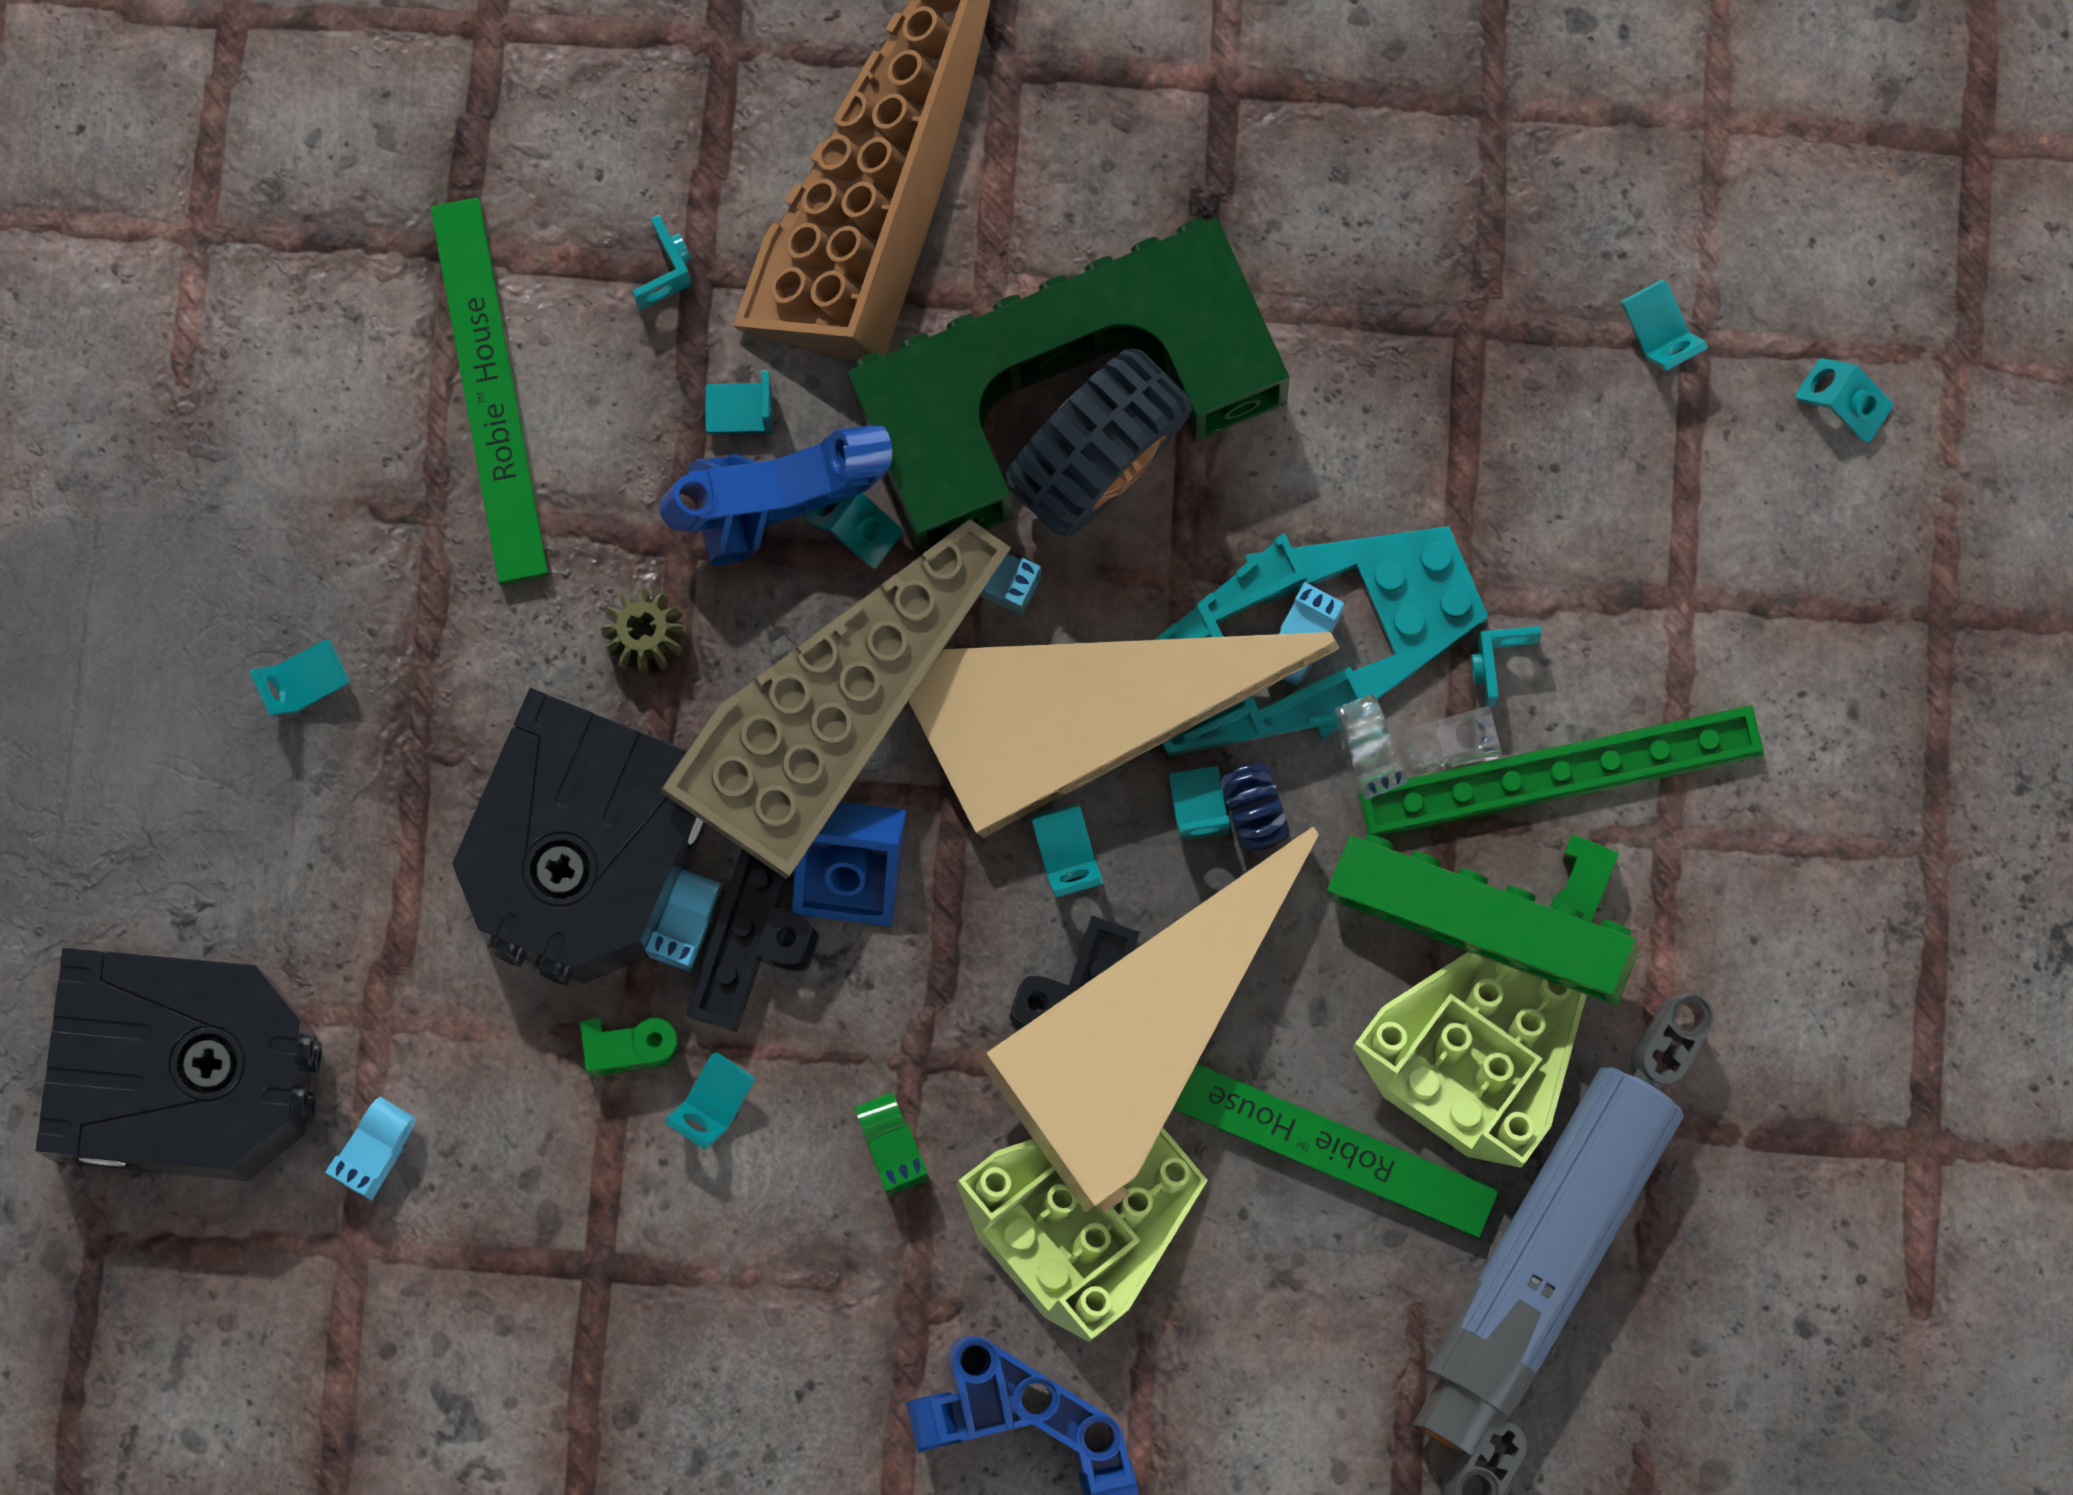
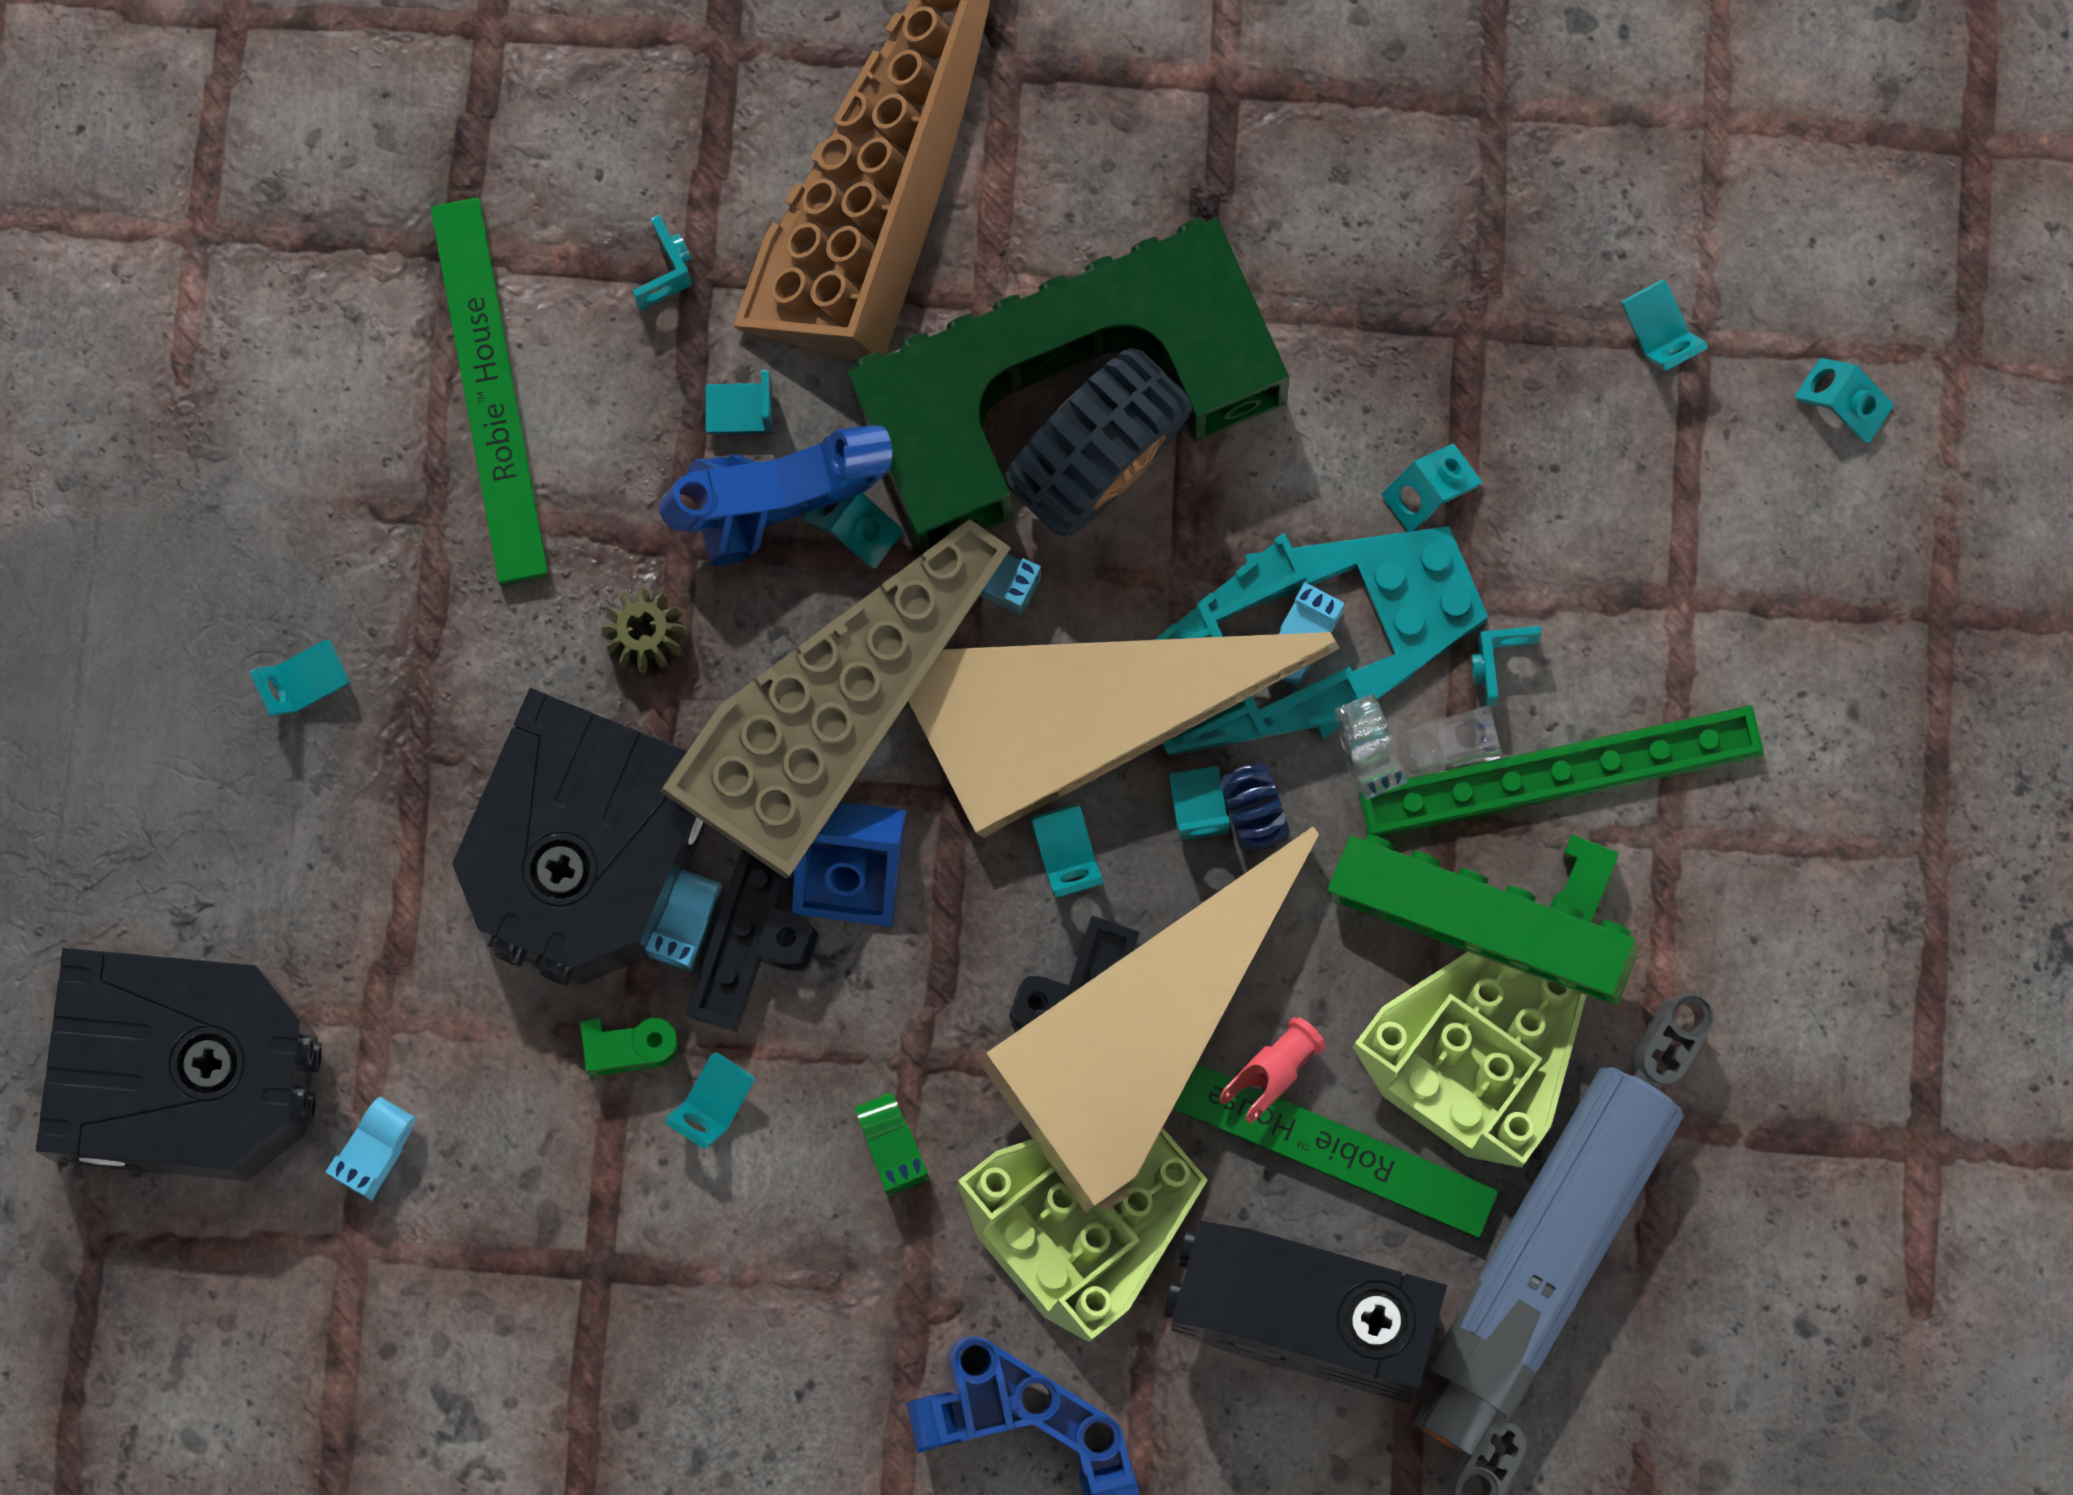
none -> black piece [1164,1220,1448,1404]
none -> coral piece [1219,1017,1326,1123]
none -> teal bracket [1381,444,1482,532]

